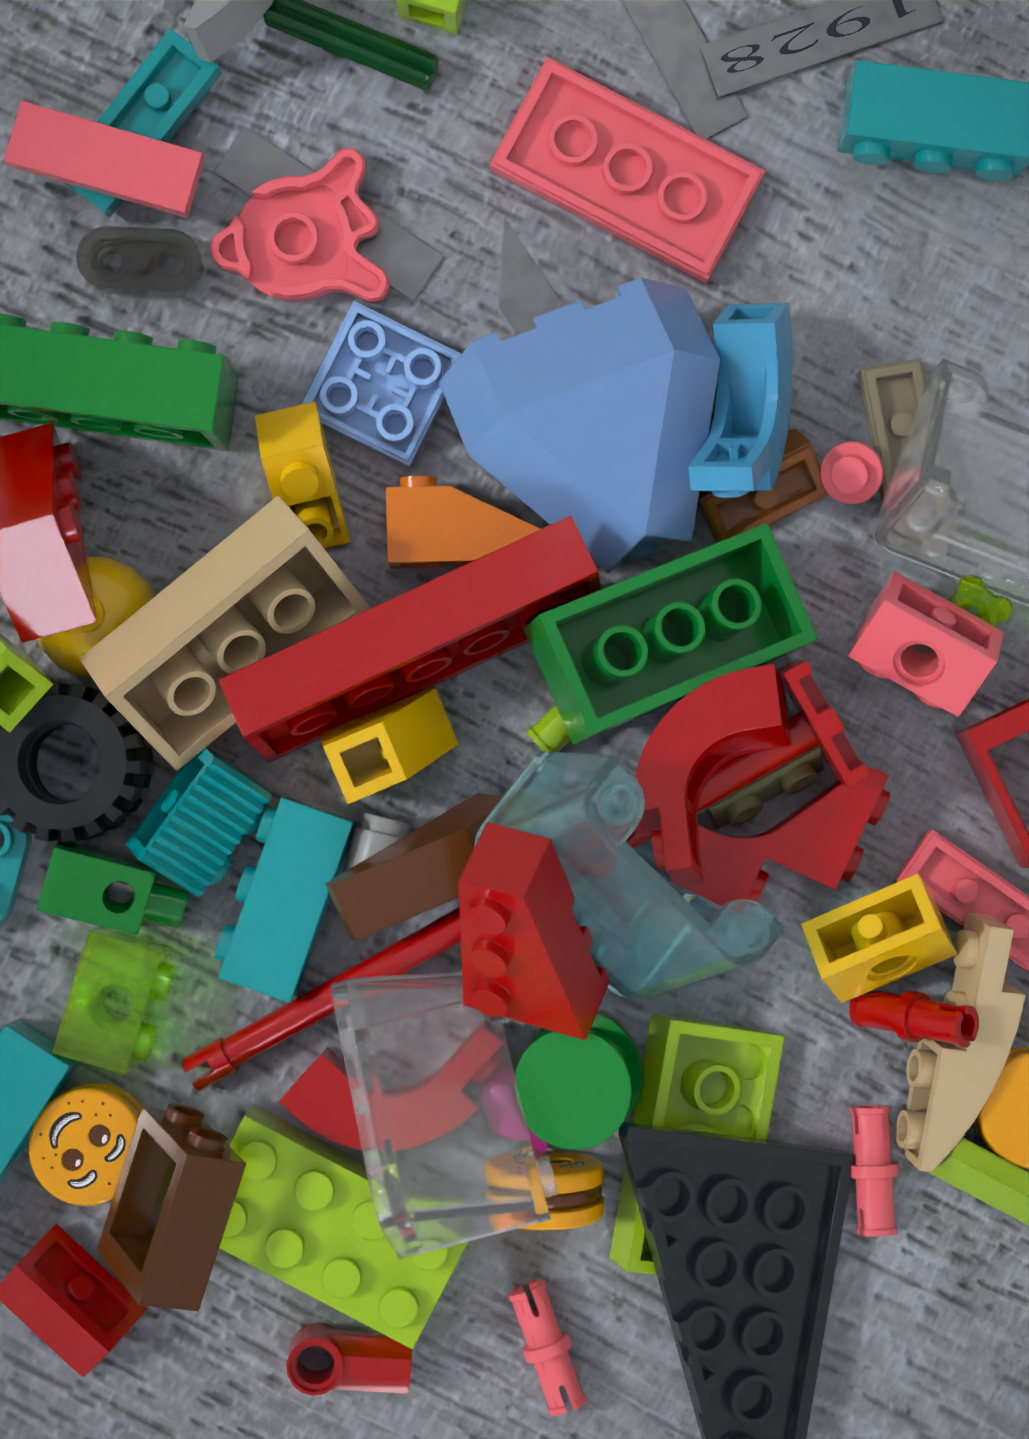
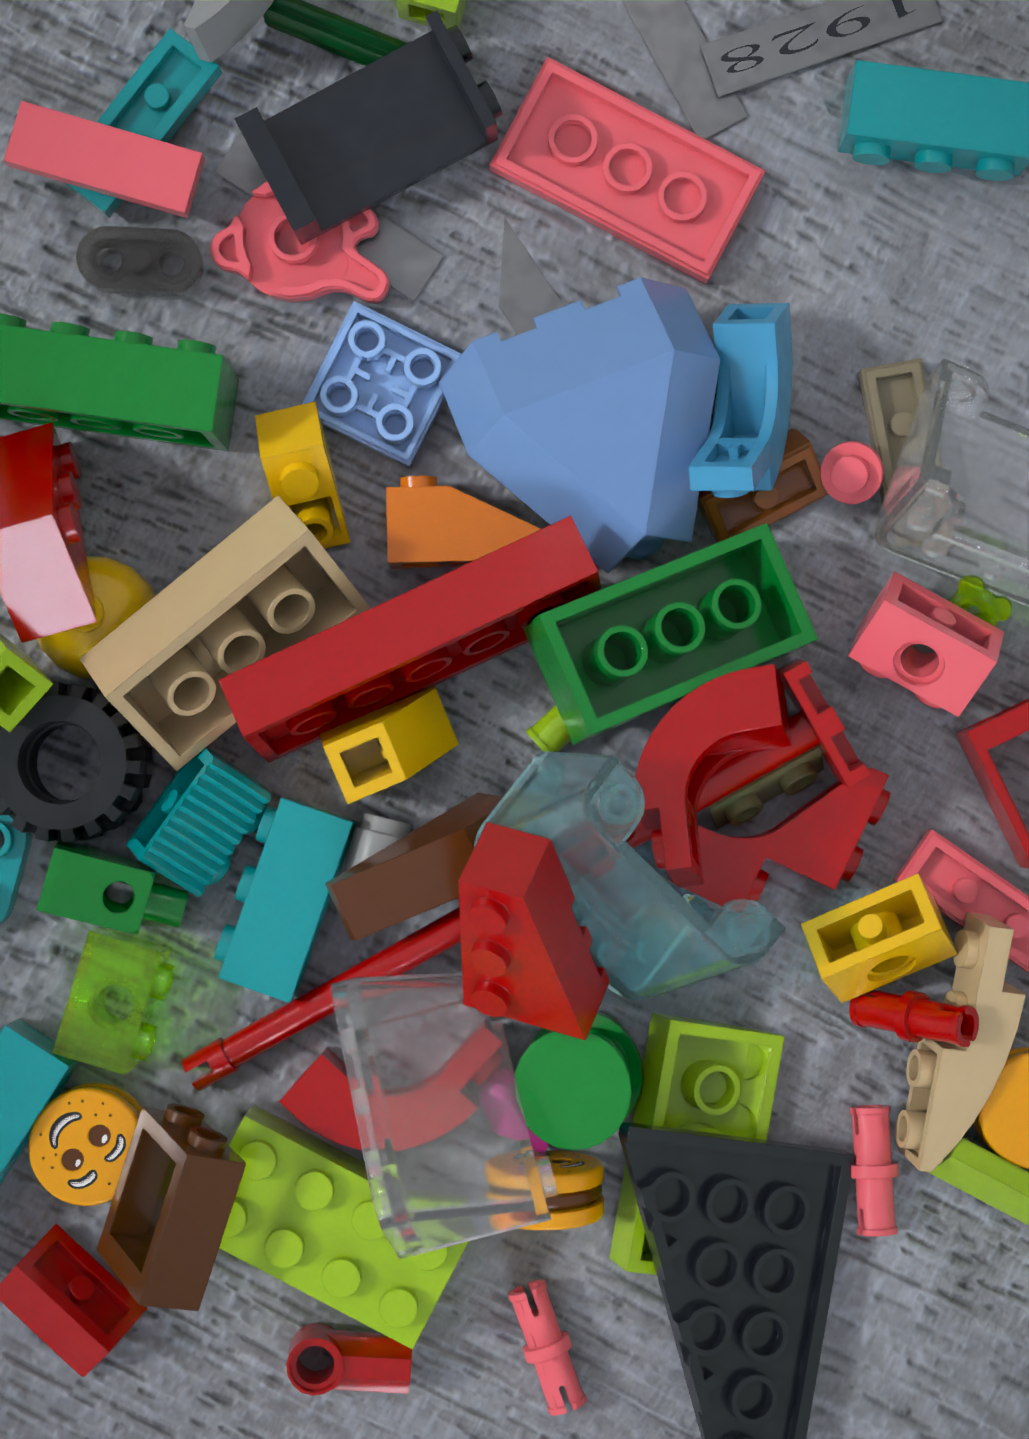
none -> black panel [235,10,503,245]

